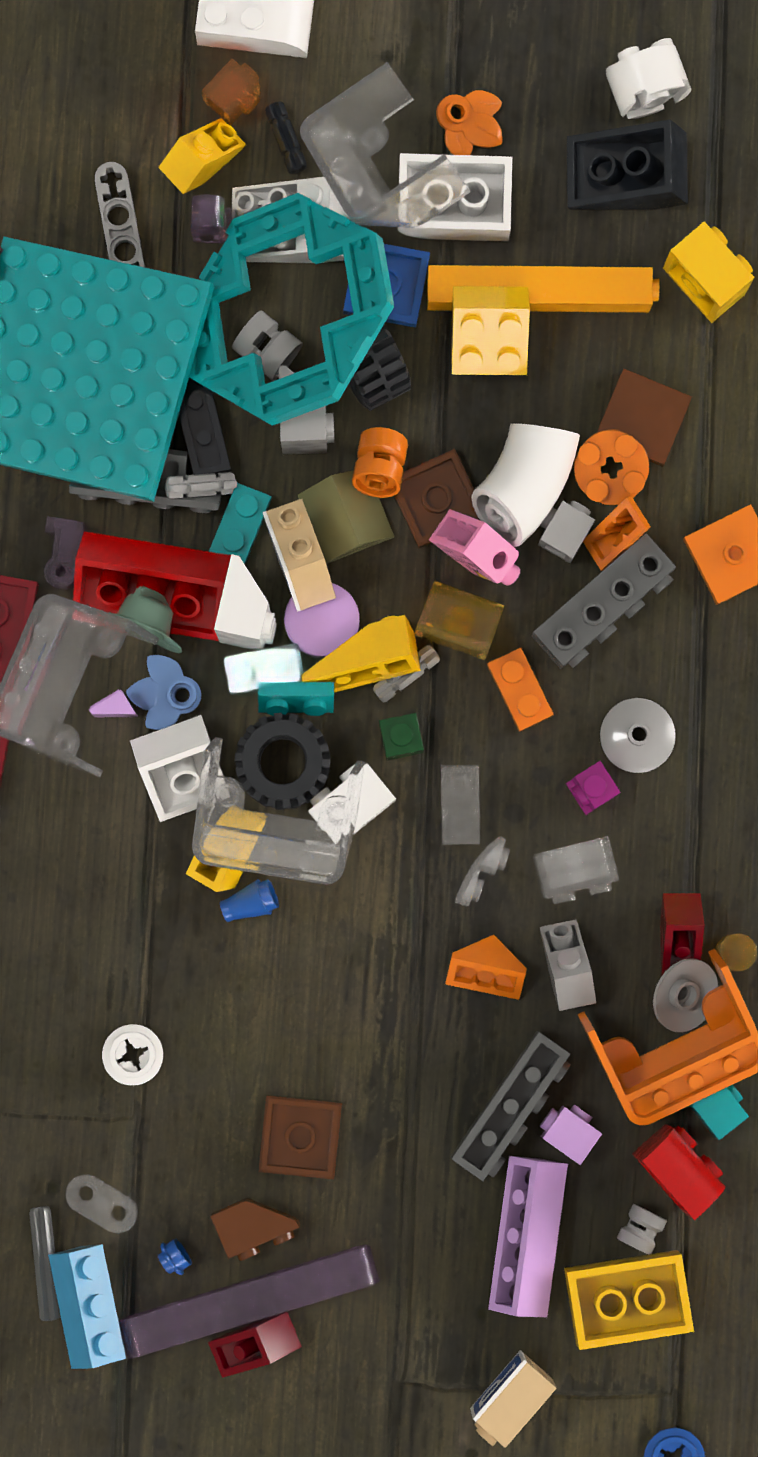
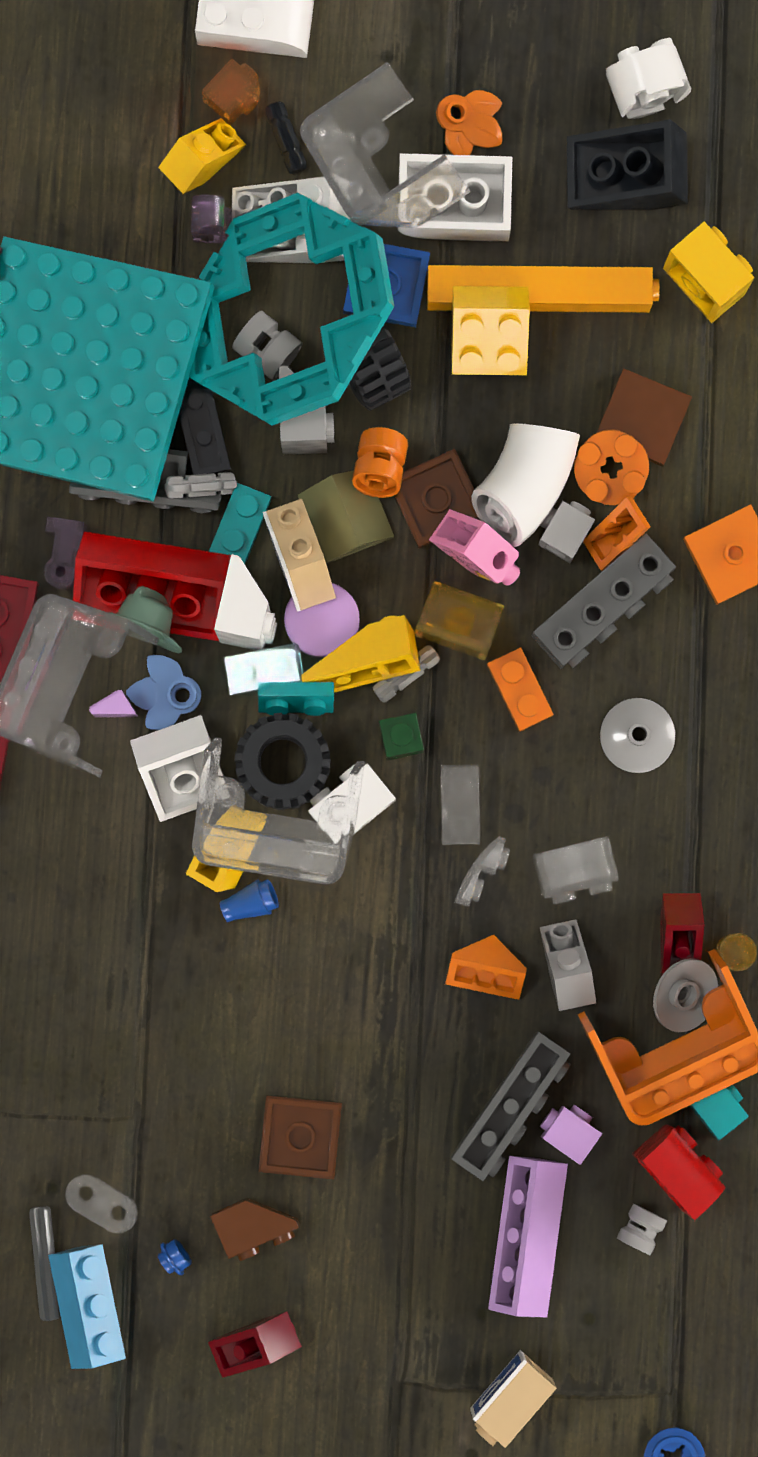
light grey beam [95,162,145,268] -> none
white gear [102,1024,163,1085] -> none
clear purple beam [118,1244,380,1359] -> none
yellow brick [564,1250,694,1350] -> none
magenta brick [565,761,621,815] -> none

